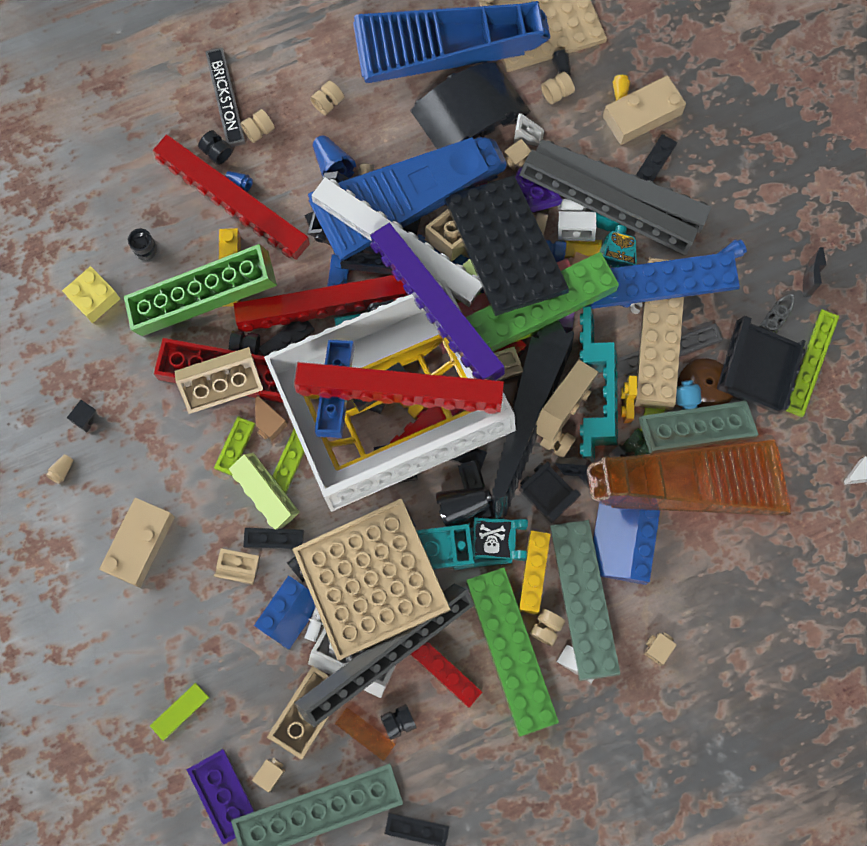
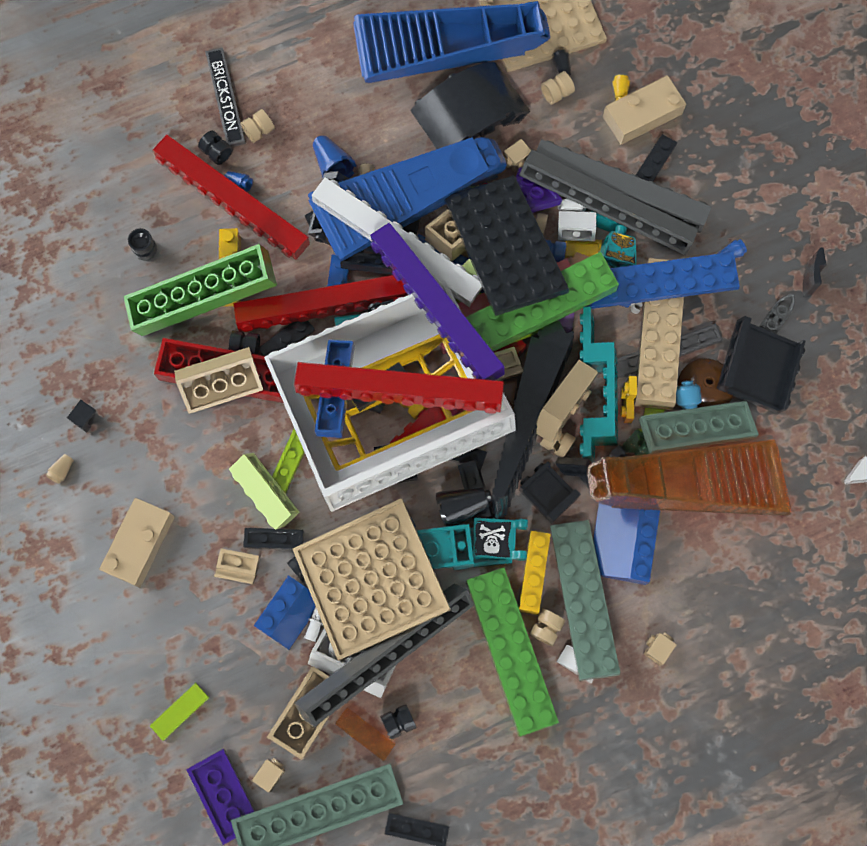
light yellow brick [62,266,120,323] -> none
lime tile [214,416,256,476] -> none
medium nougat slope [255,396,288,442] -> none
tan wheel [310,81,344,115] -> none
red brick [410,642,483,709] -> none
white slope [514,114,544,147] -> none
lime tile [786,309,839,417] -> none

